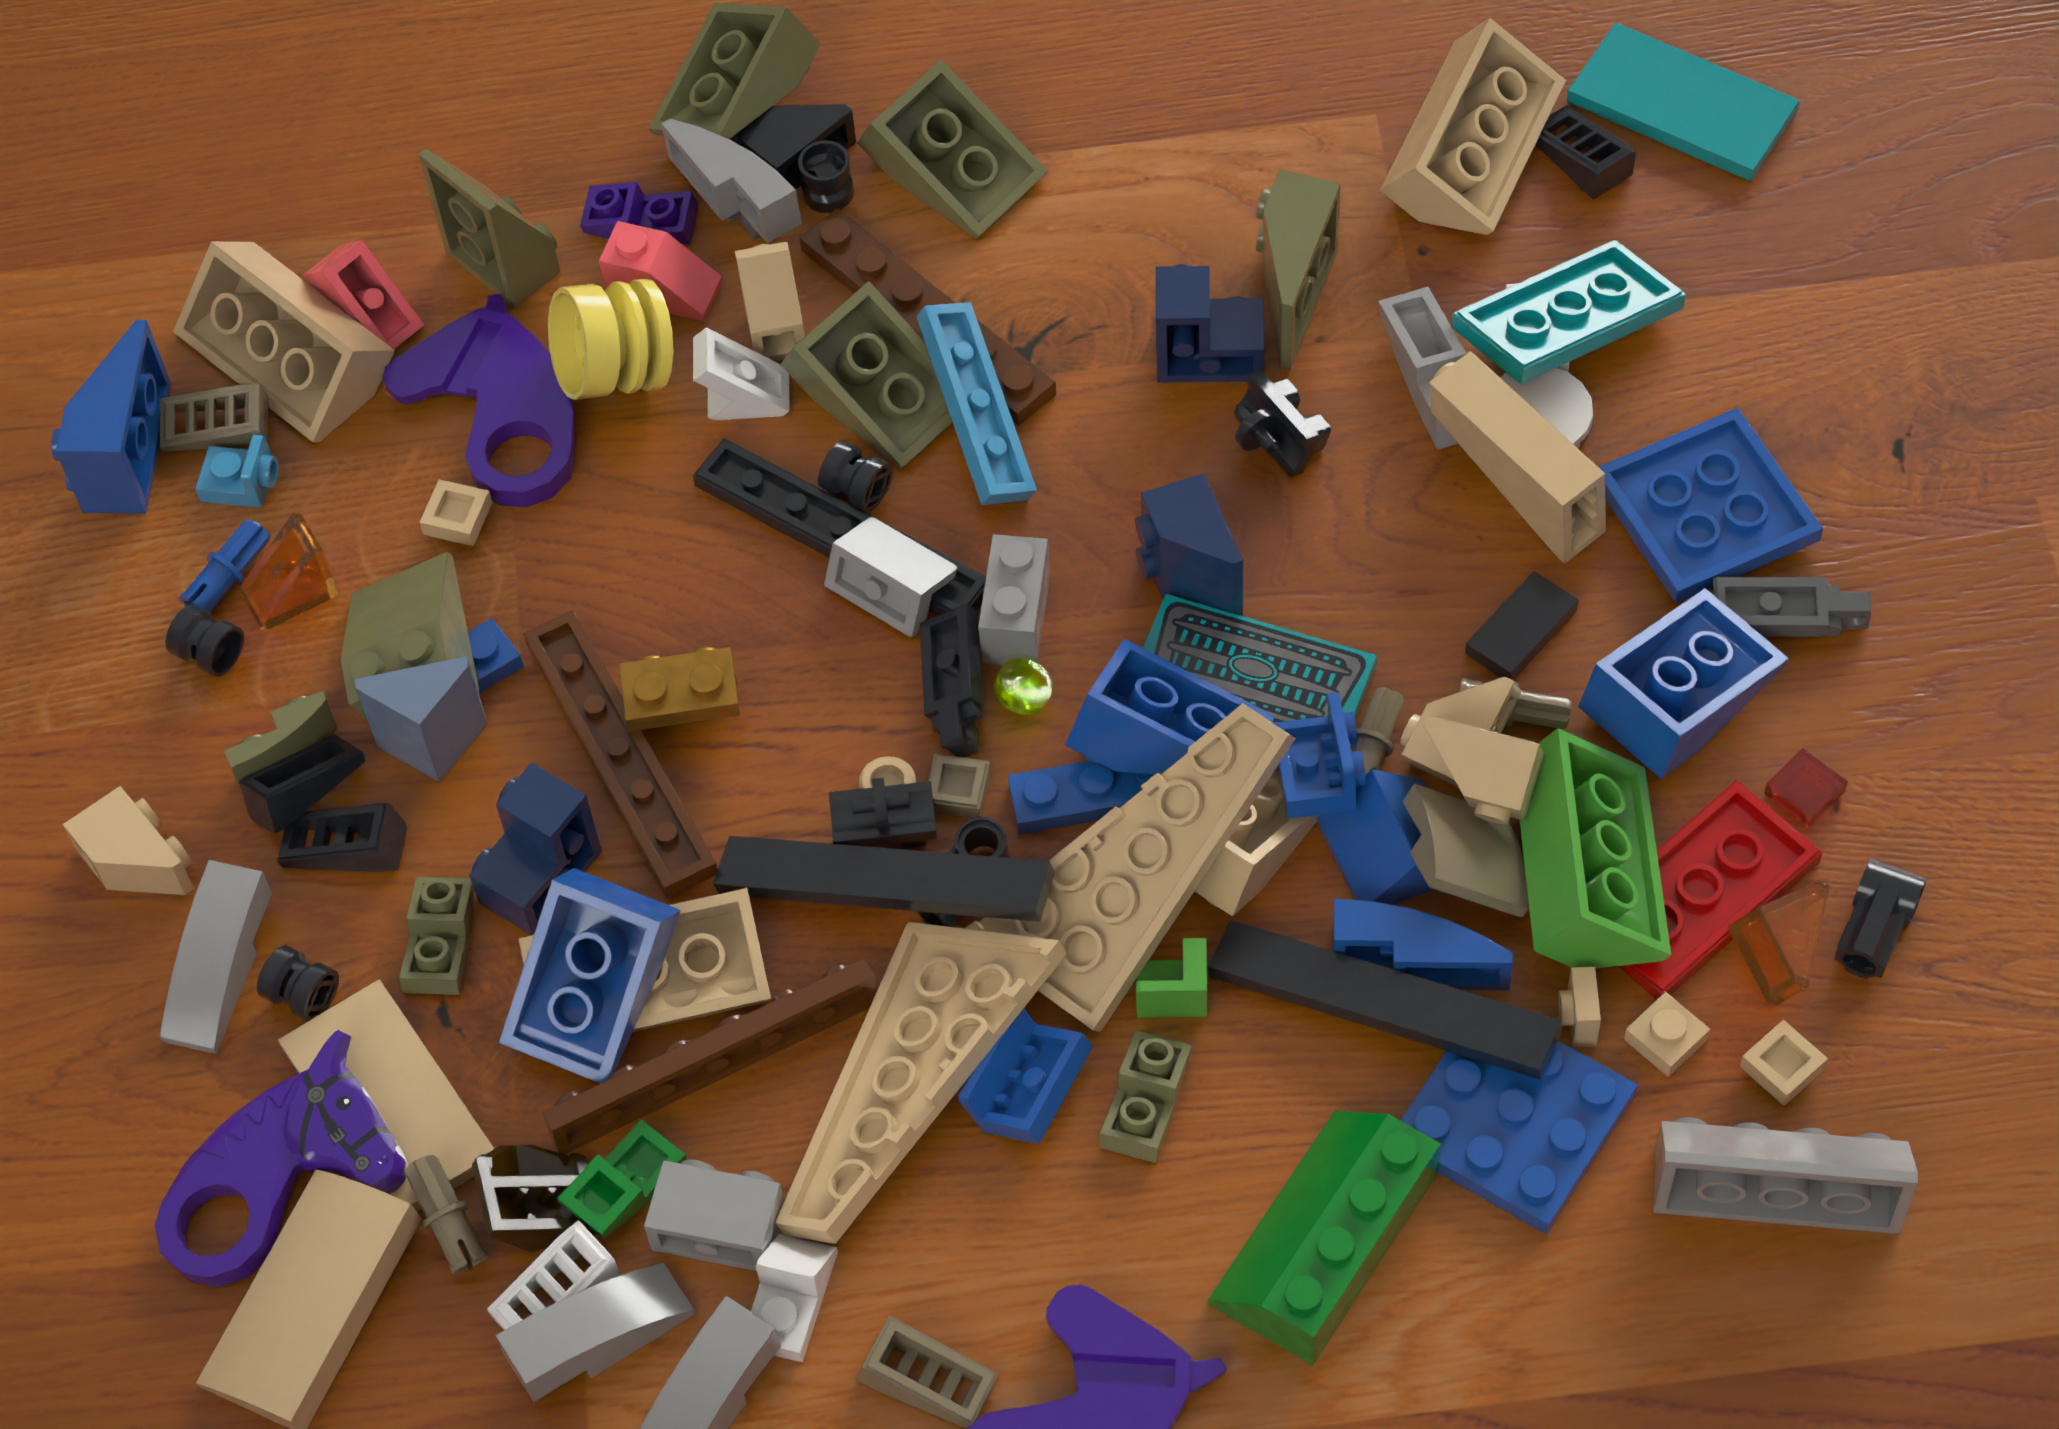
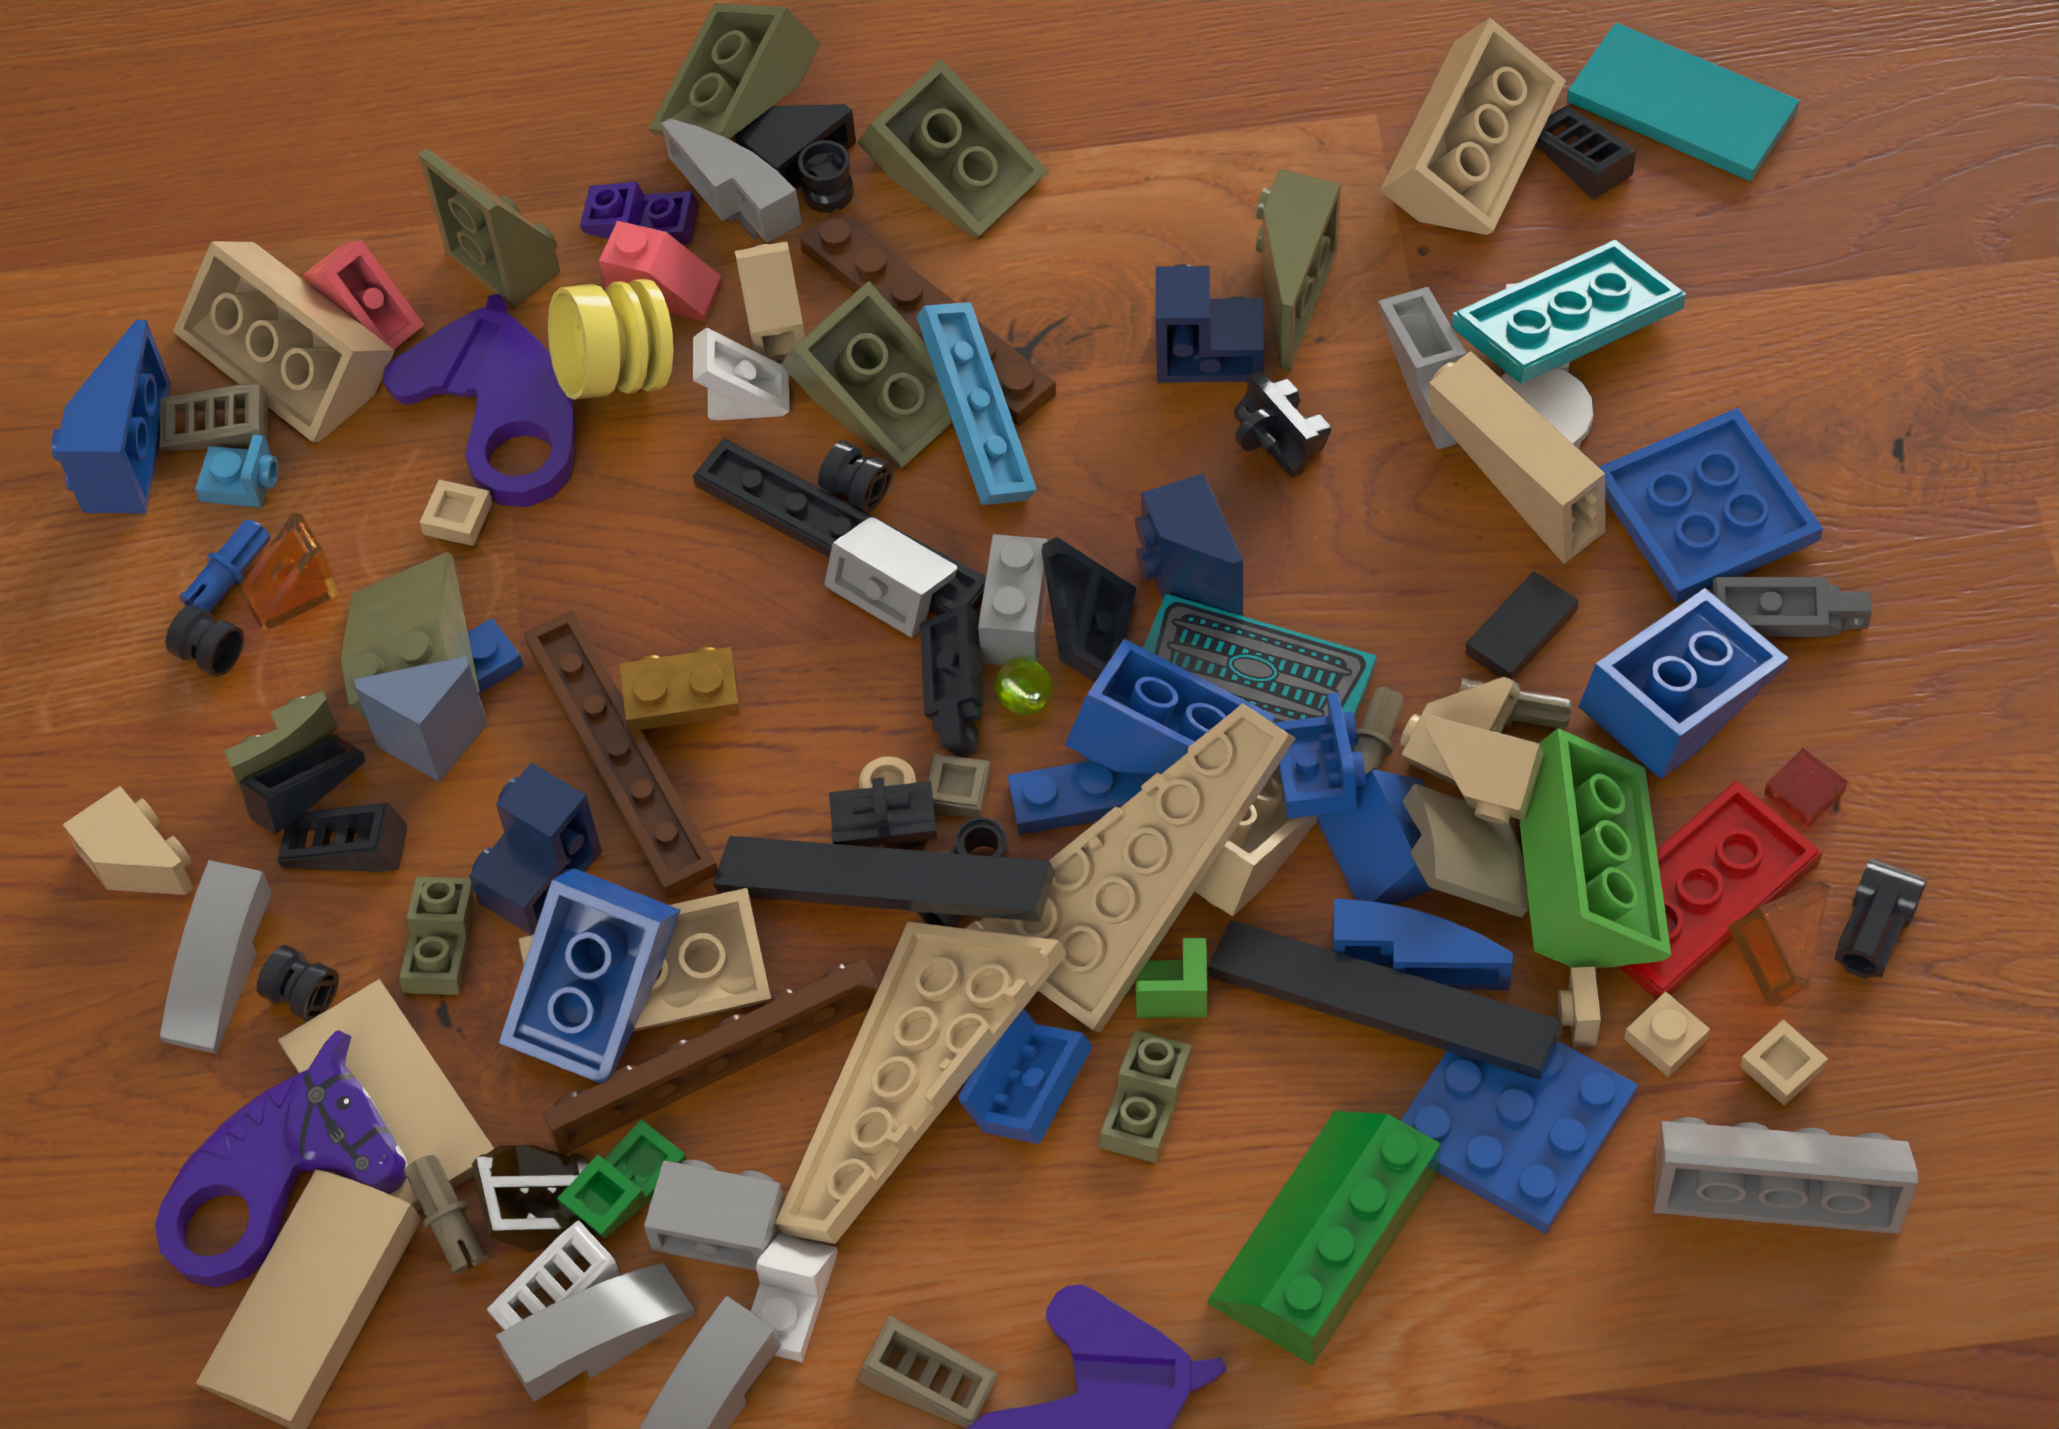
none -> black wing [1041,537,1137,682]

